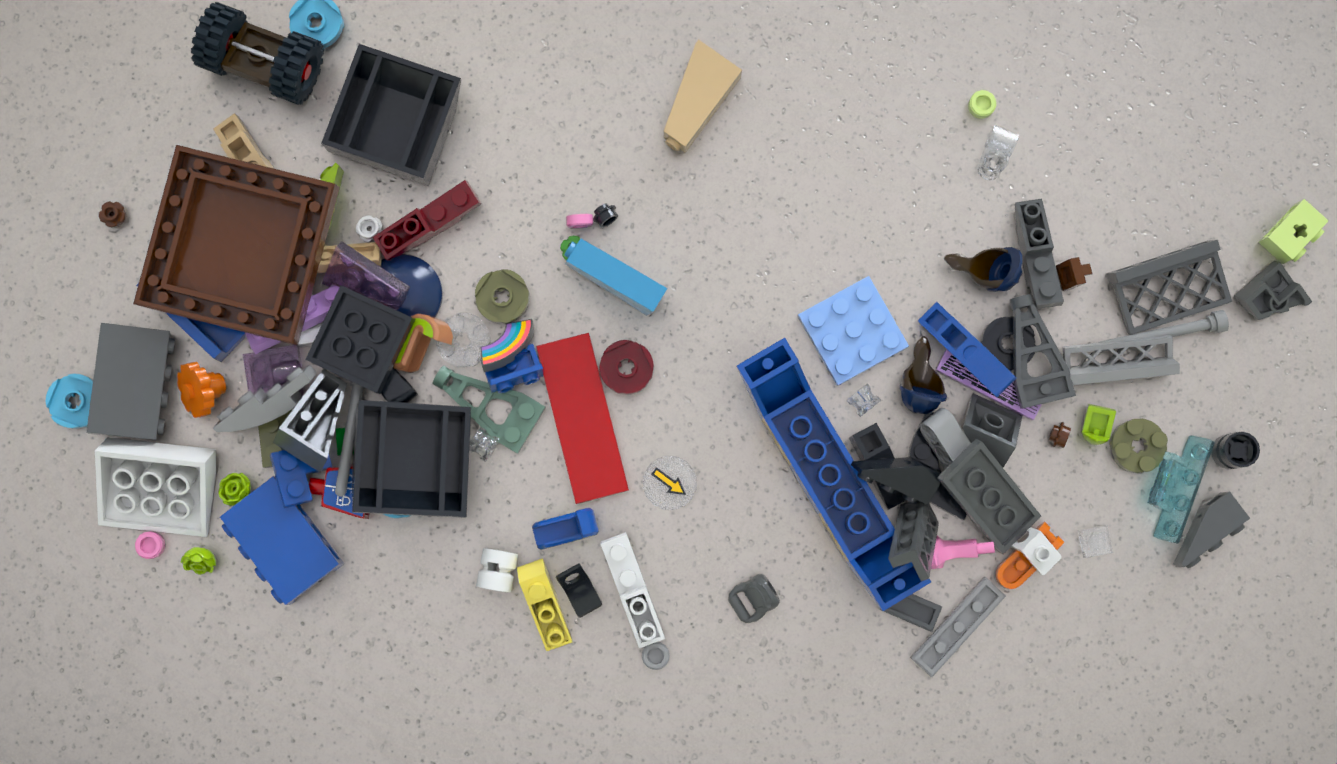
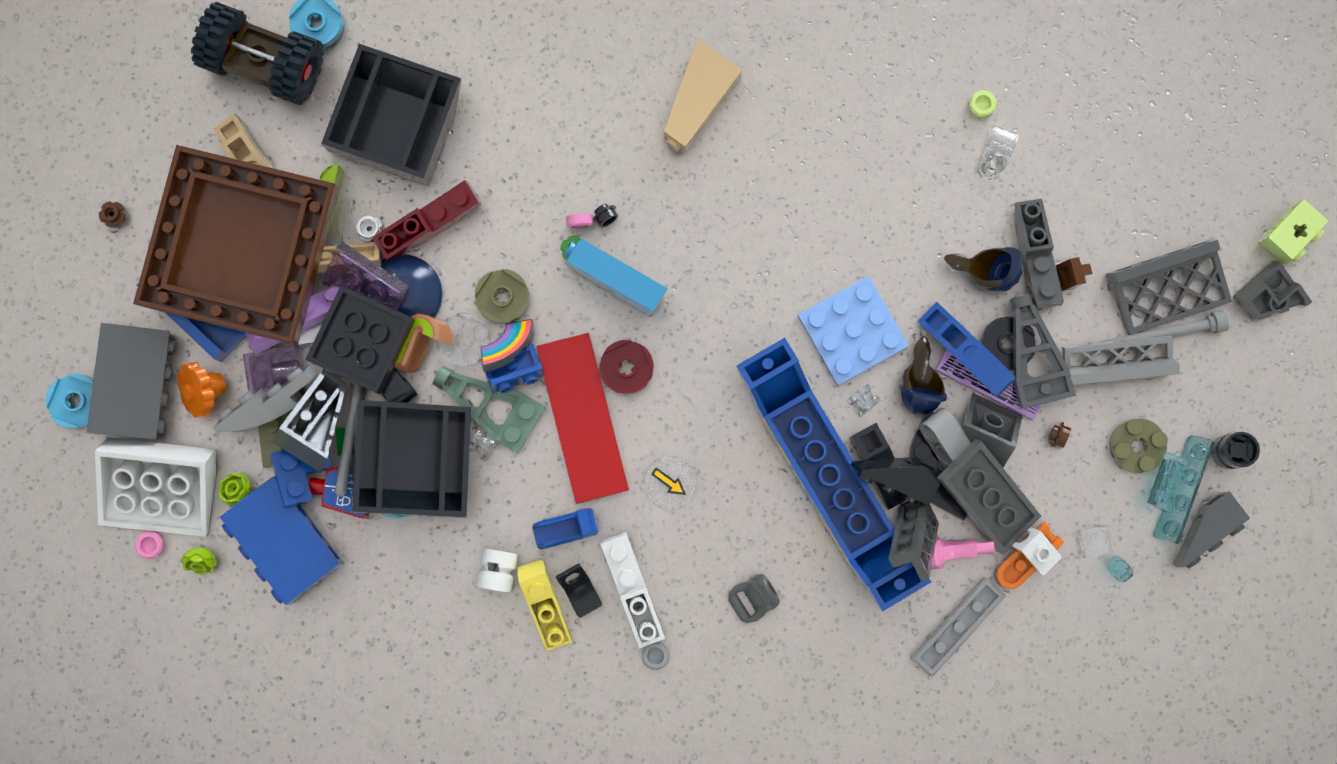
dark grey tile [880,594,942,632] -> none
lime plate [1081,404,1116,445] -> none
none -> clear light blue tile [1105,556,1133,582]

